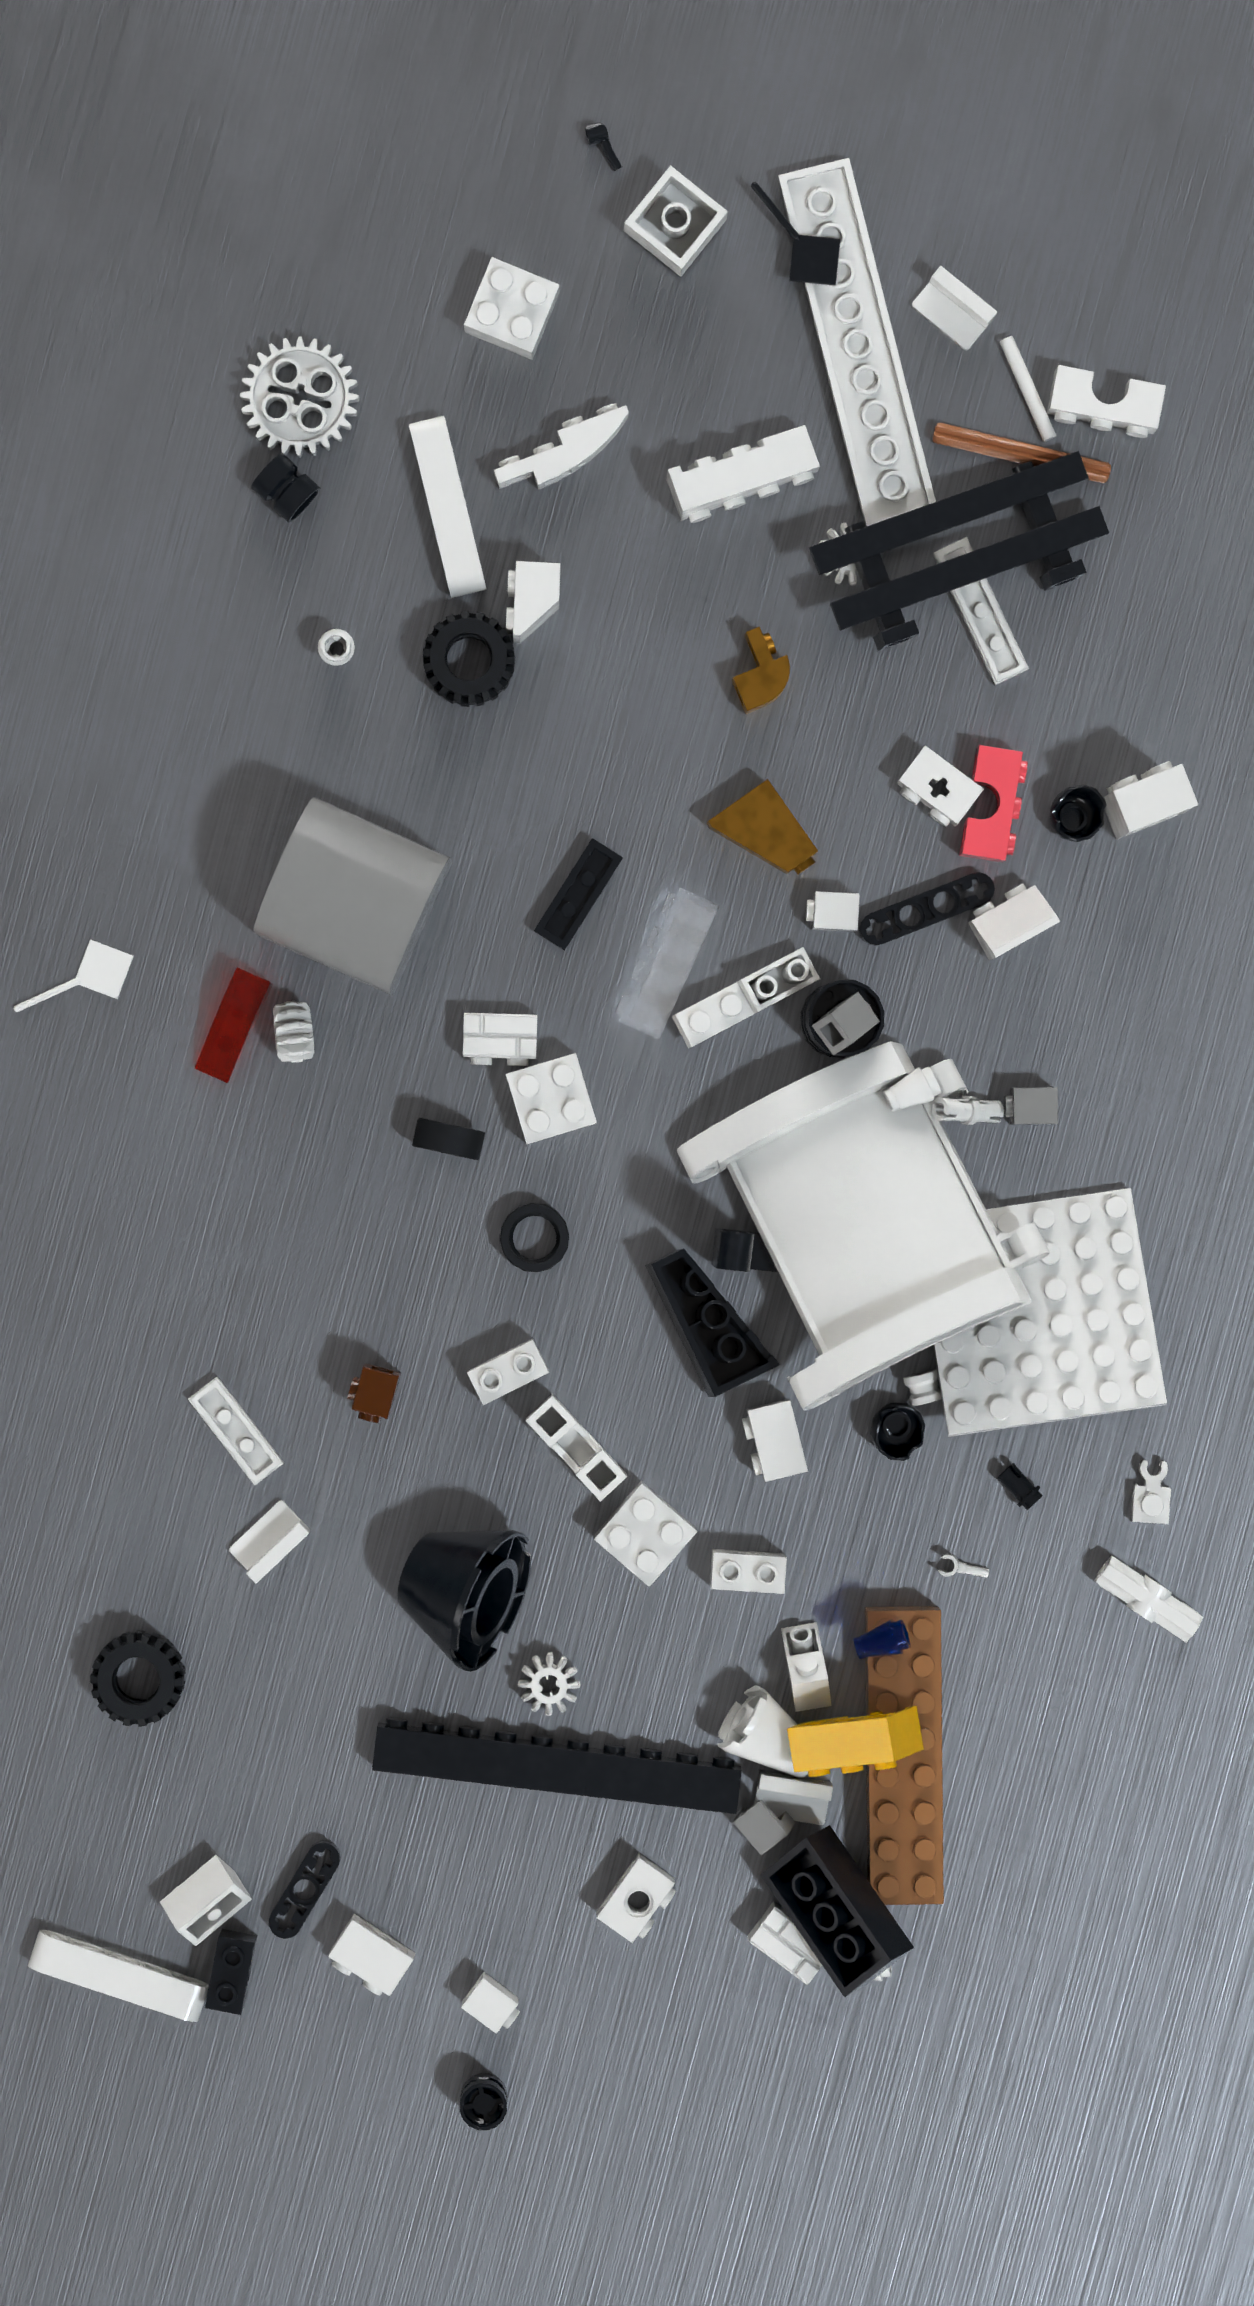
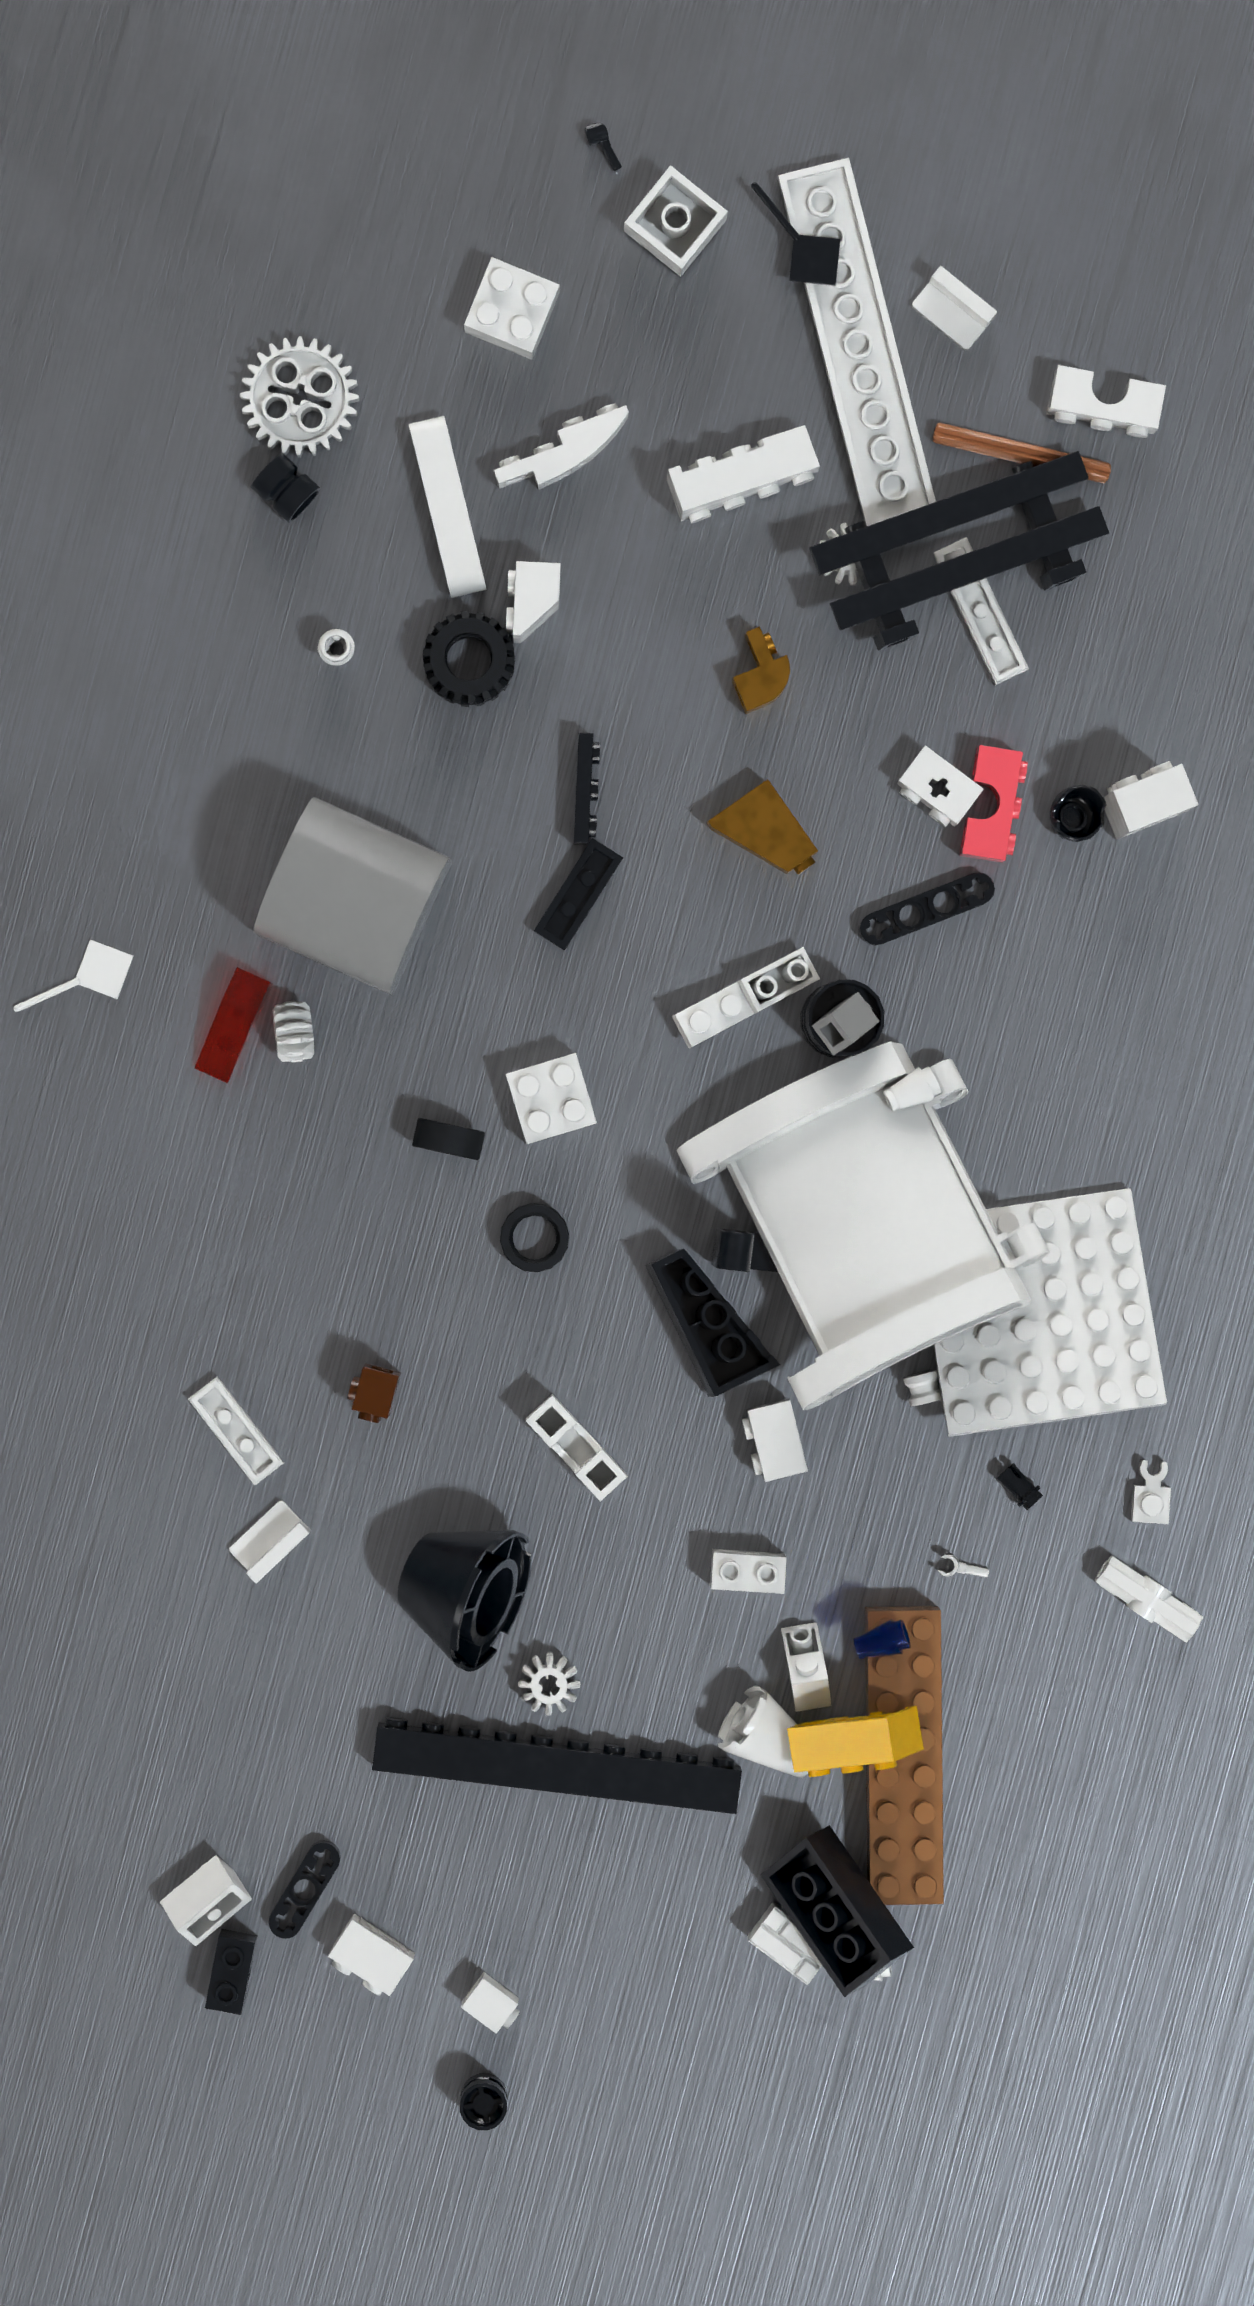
white beam [28,1930,209,2022] -> none
black tyre [90,1630,186,1727] -> none
white brick [463,1013,537,1066] -> none
white brick [467,1338,549,1405] -> none
white brick [594,1481,698,1587] -> none
white brick [596,1853,676,1943] -> none
clear brick [615,888,720,1040] -> none
light grey panel [733,1800,795,1856] -> none
white panel [754,1770,833,1825] -> none
white brick [806,891,859,932] -> none
black hair [870,1403,925,1461] -> none
white pin [932,1096,1004,1125] -> none
white slope [968,884,1060,961] -> none
white bar [999,336,1057,442] -> none
light grey brick [1004,1087,1058,1125] -> none
none -> black plate [574,732,600,846]

